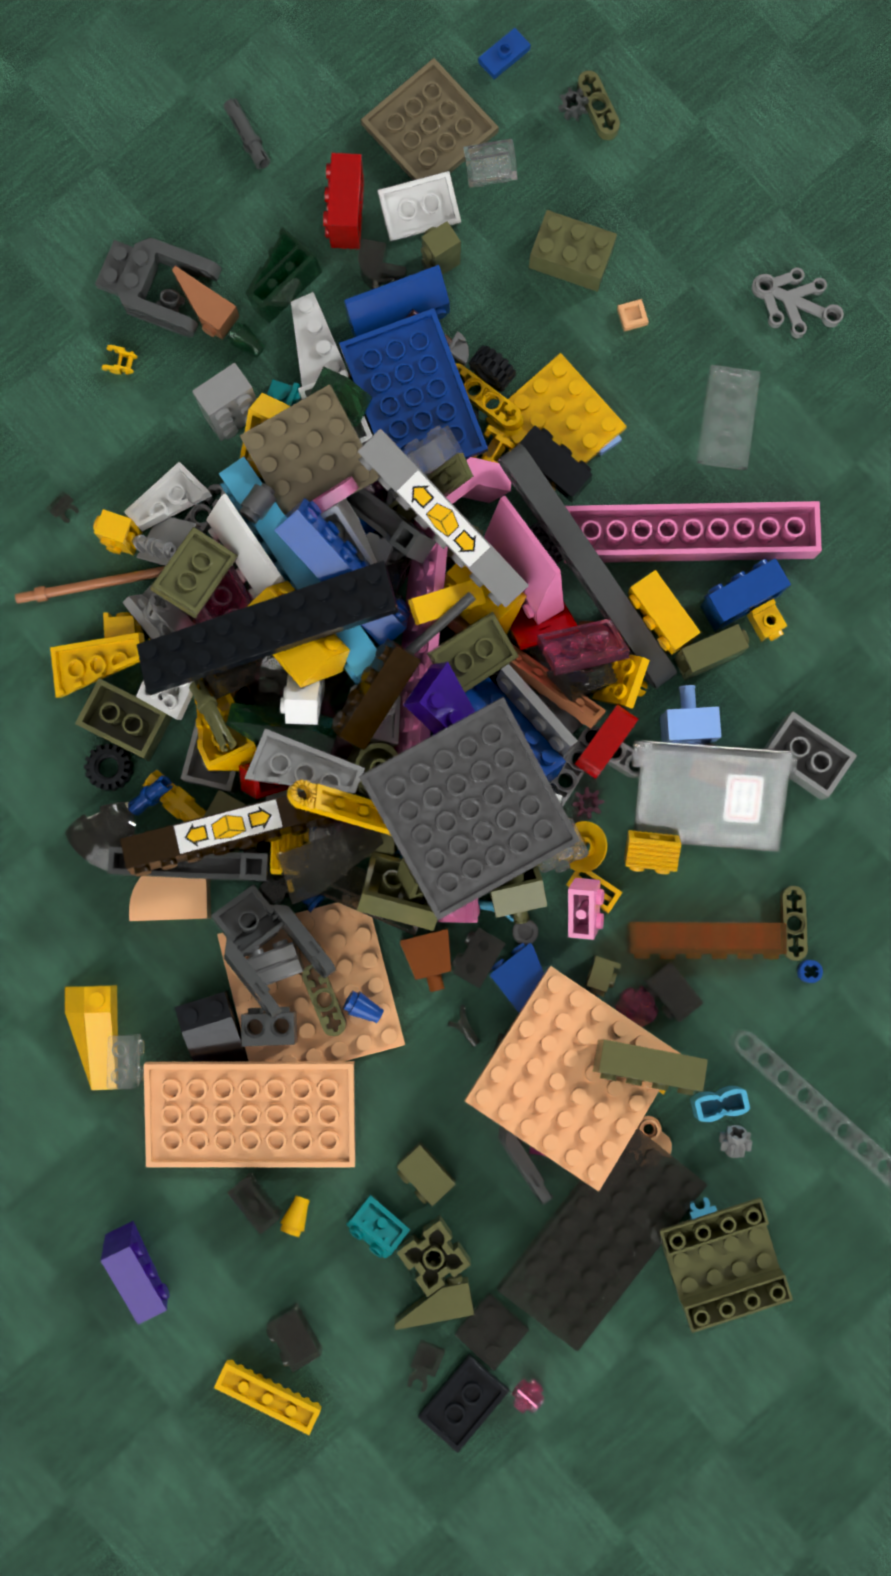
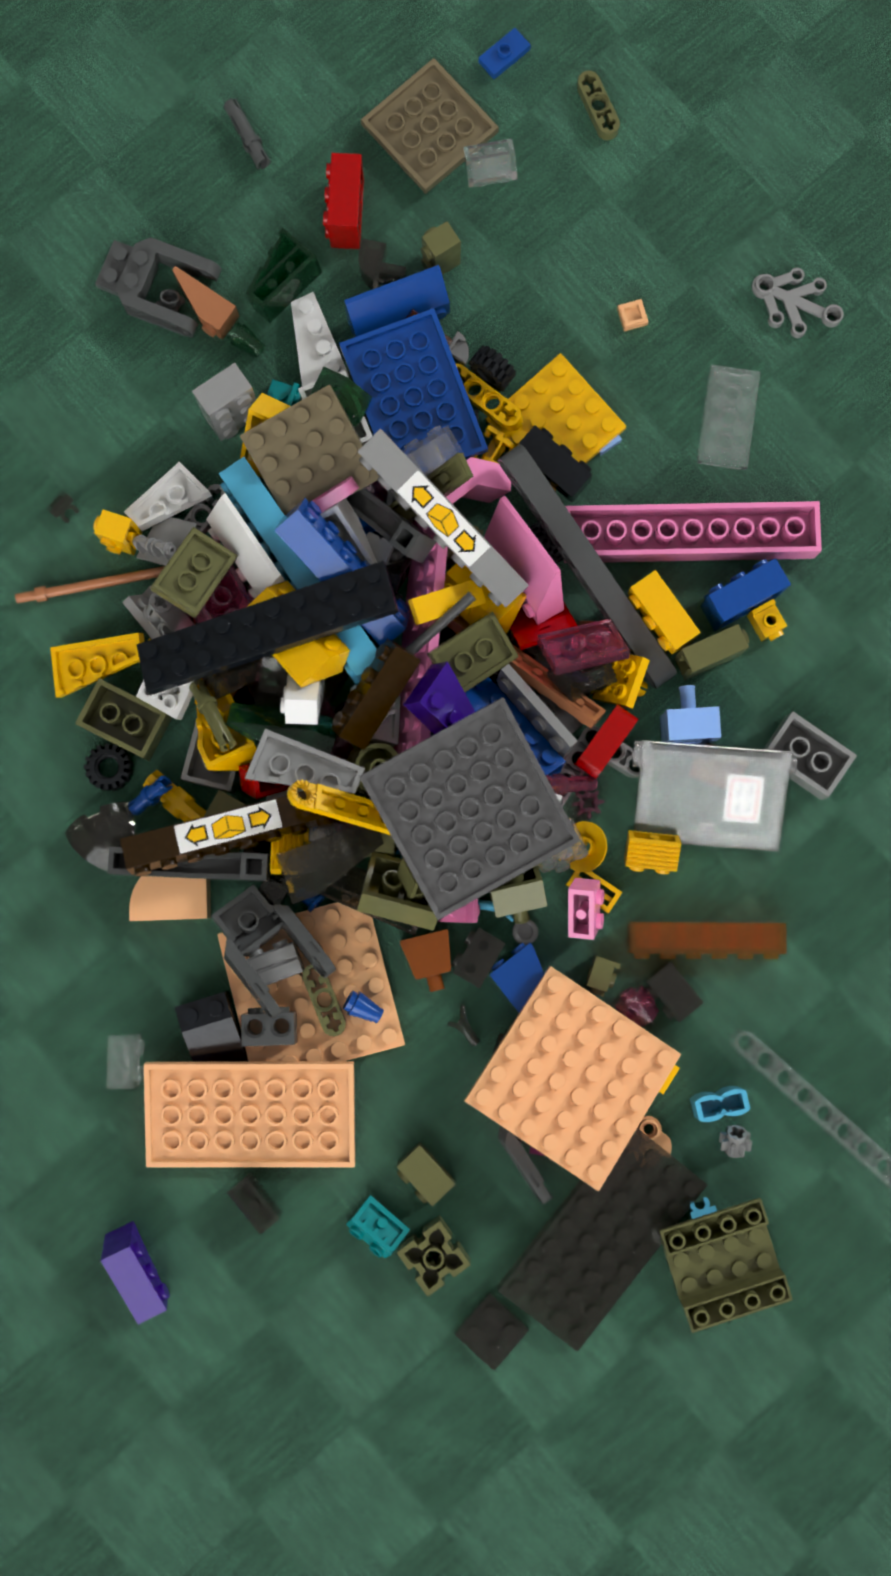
yellow wedge [65,985,118,1090] -> none
yellow piece [101,345,138,375] -> none
yellow brick [103,612,144,638] -> none
yellow gear [214,1360,322,1435] -> none
flat silver brick [239,483,276,524] -> none
clear smoke brick [266,1302,323,1372] -> none
yellow cone [280,1195,310,1237] -> none
white tile [377,171,461,242] -> none
olive slope [395,1275,474,1330] -> none
clear smoke plate [408,1339,445,1393] -> none
black tile [418,1353,509,1453] -> none
clear pink gear [512,1378,545,1414] -> none
olive brick [529,210,617,292] -> none
dark grey gear [558,87,589,122] -> none
olive brick [593,1039,708,1096] -> none
olive beam [780,886,808,961] -> none
blue bush [797,960,823,983] -> none
none -> clear pink pin [545,773,598,796]

